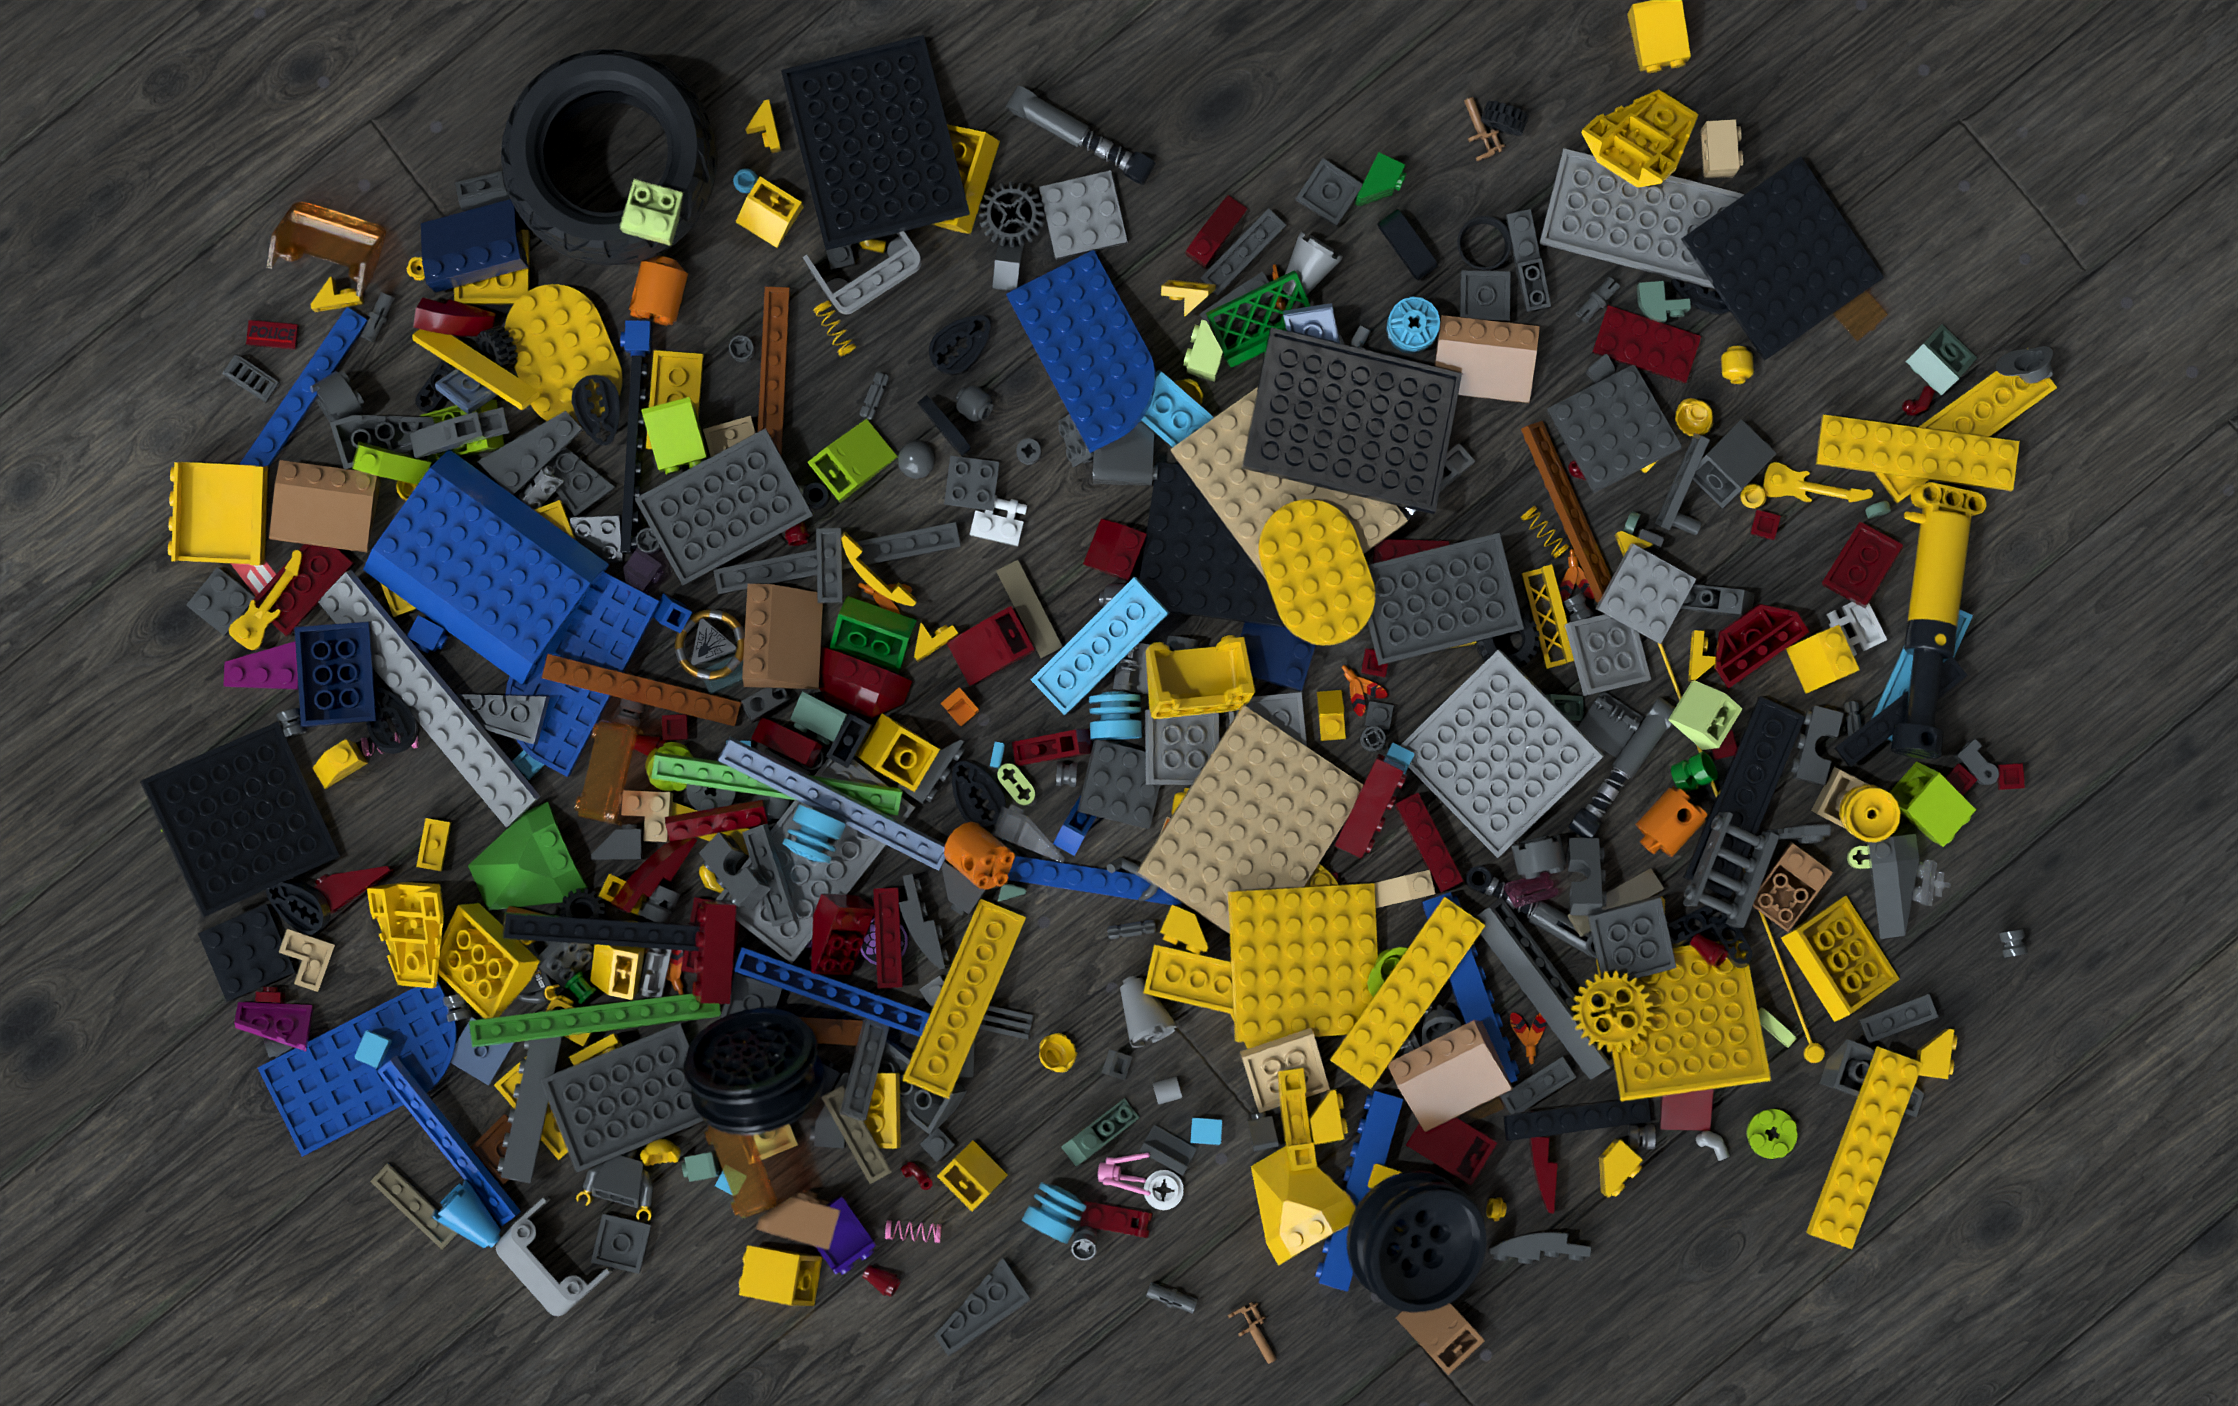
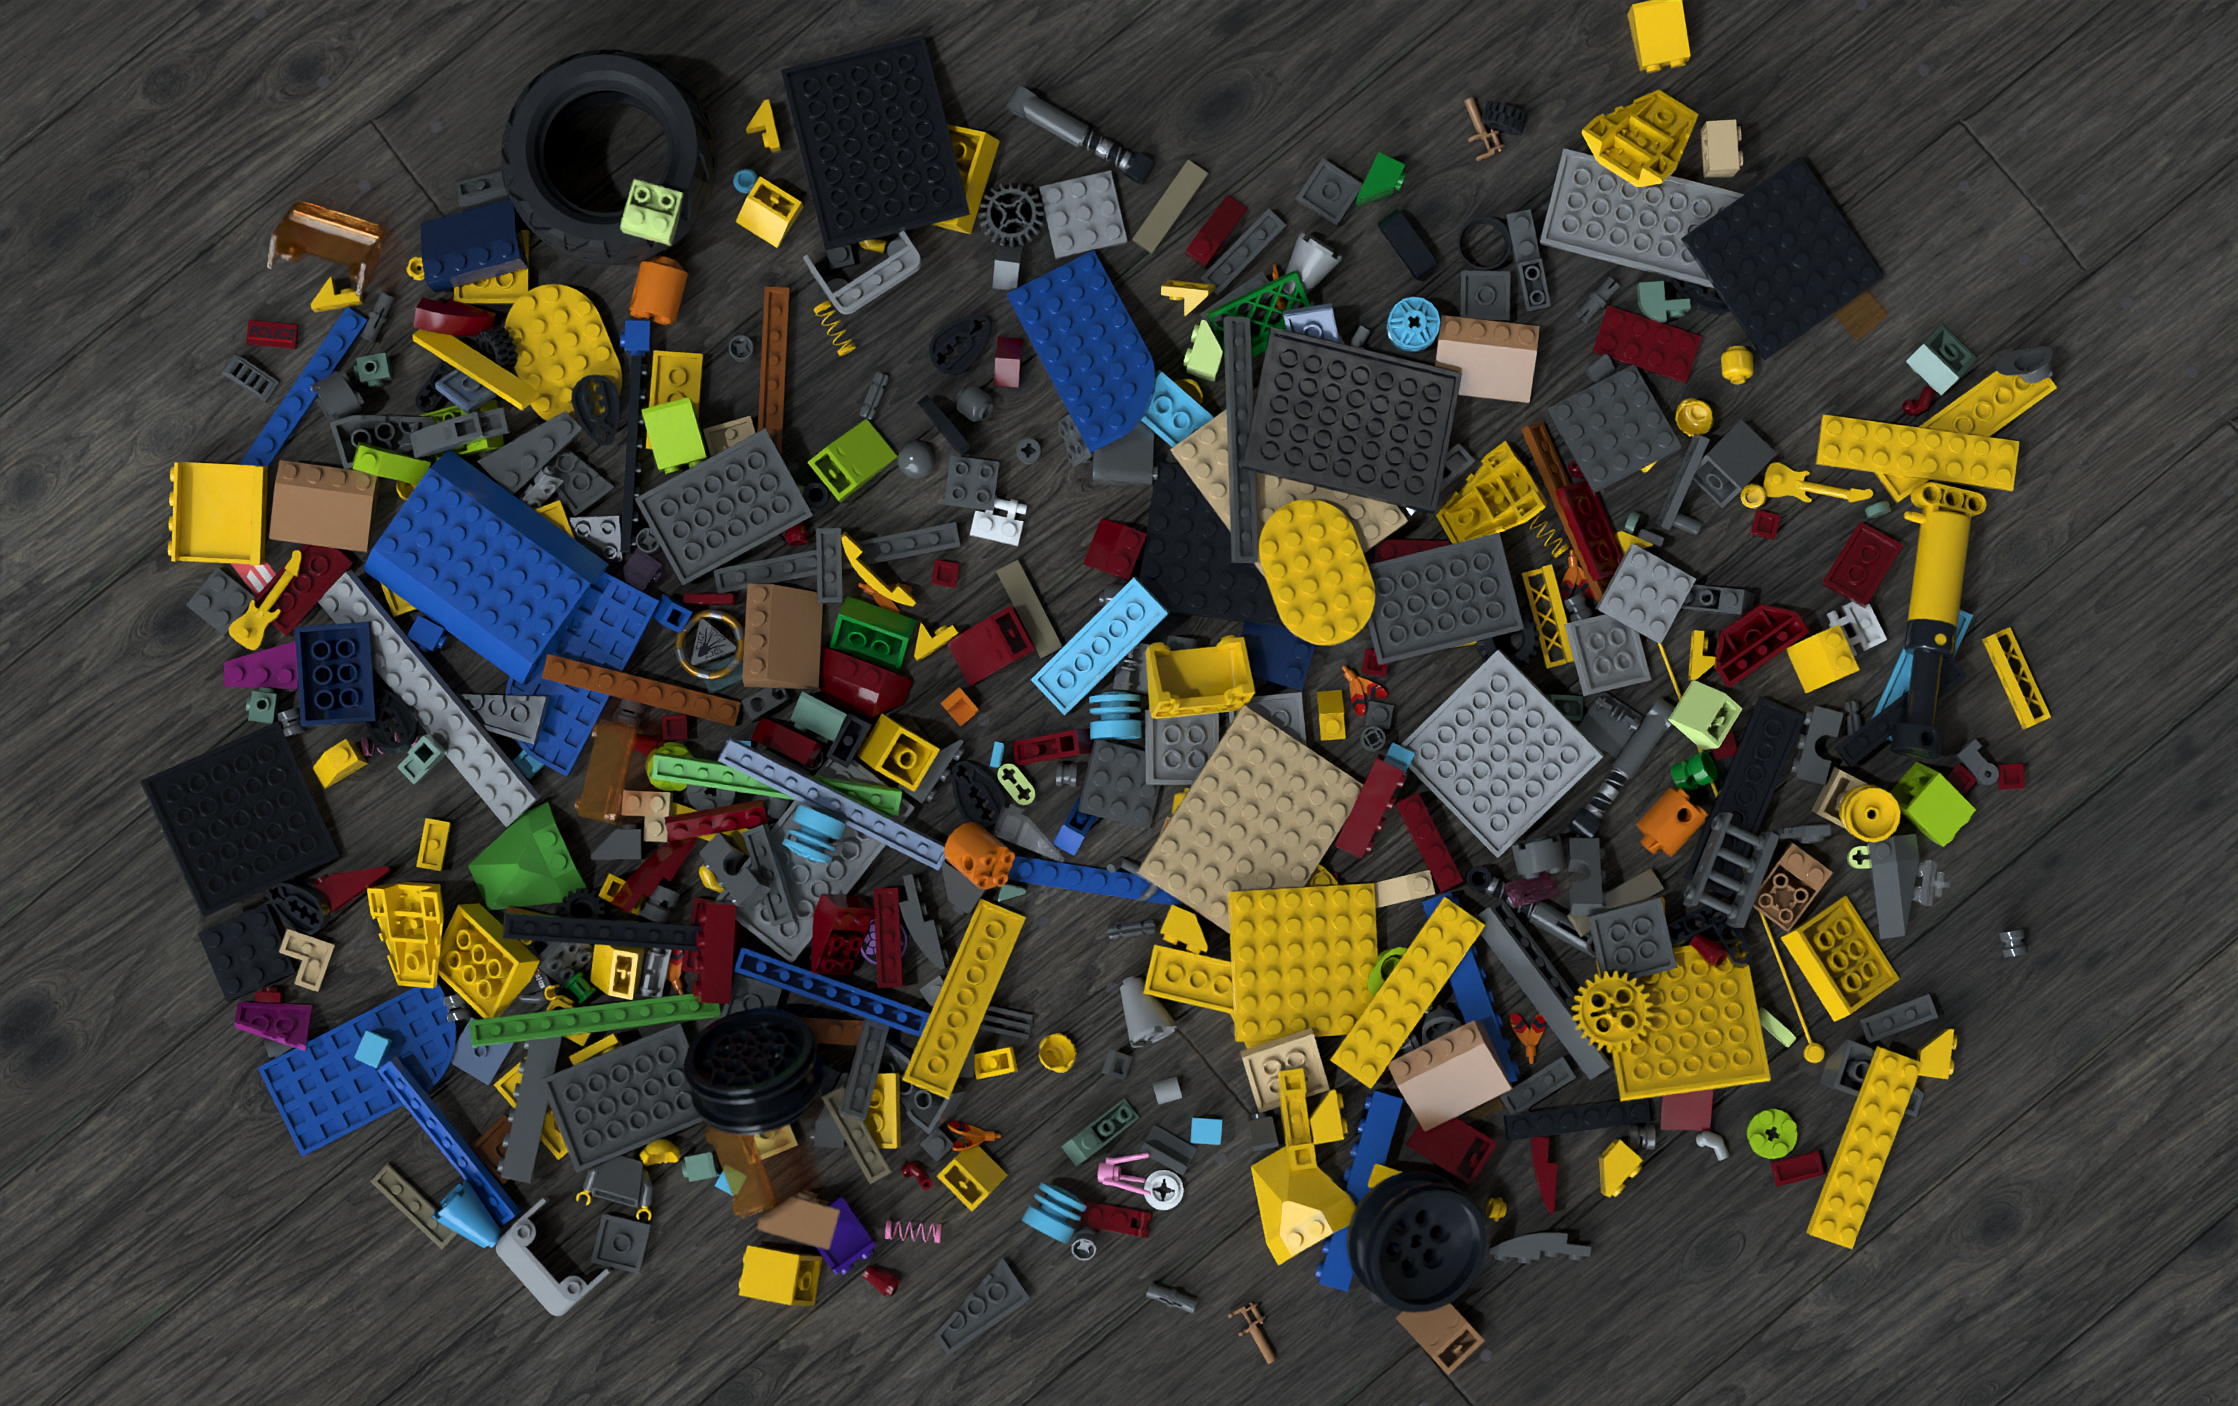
none -> sand green brick [246,687,281,724]
none -> sand green brick [354,353,393,388]
none -> sand green brick [397,733,447,785]
none -> dark red tile [683,593,735,605]
none -> dark red plate [931,560,960,589]
none -> orange piece [948,1121,1001,1151]
none -> yellow slope [974,1047,1018,1079]
none -> dark red slope [994,337,1022,388]
none -> dark tan tile [1132,160,1208,254]
none -> dark grey plate [1223,316,1258,563]
none -> yellow wedge [1436,441,1548,544]
none -> dark red plate [1555,480,1624,582]
none -> dark red tile [1770,1150,1825,1187]
none -> yellow fence [1982,627,2051,729]

